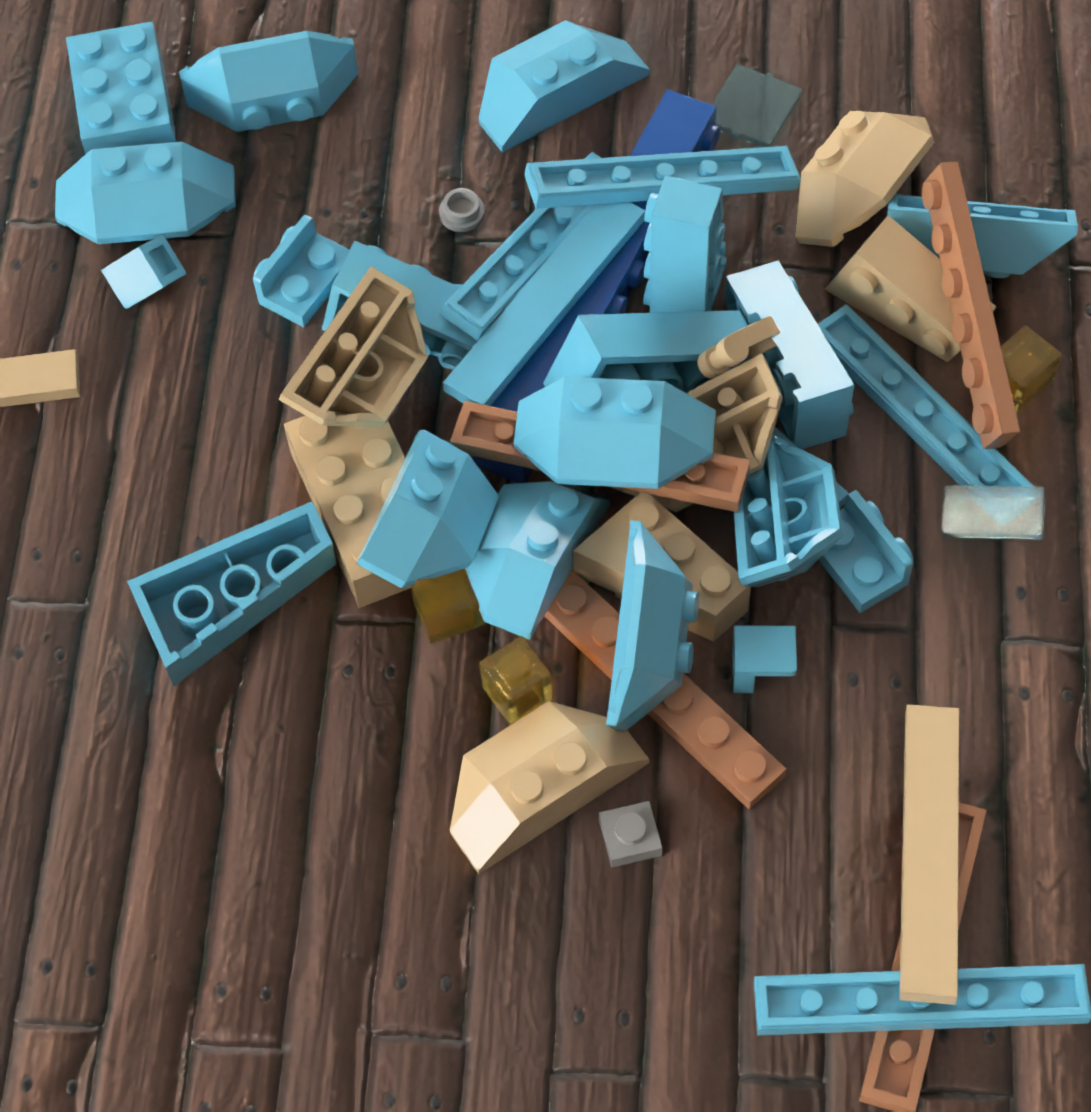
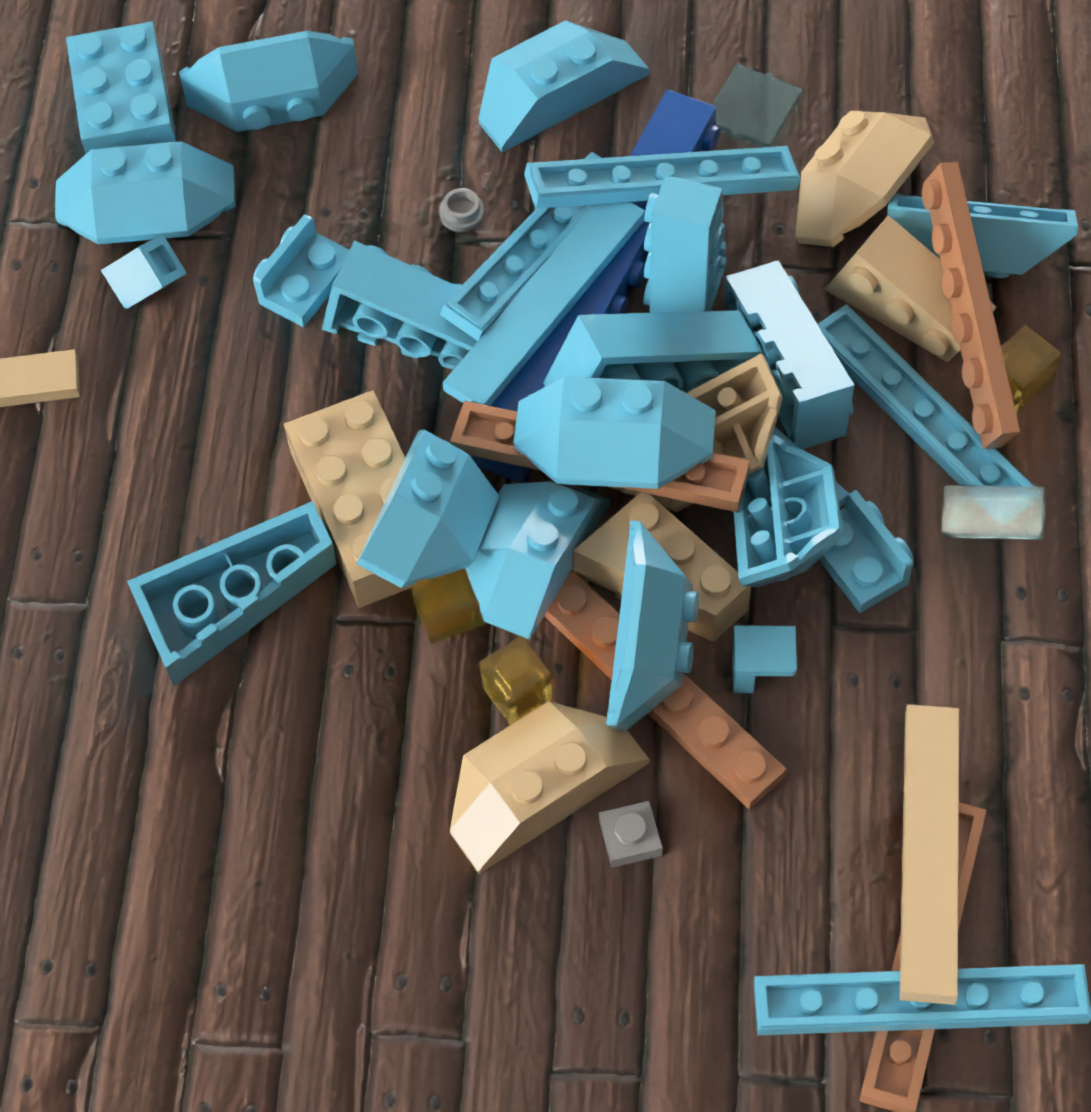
tan wedge [279,266,428,428] -> none
tan plate [697,316,781,379] -> none

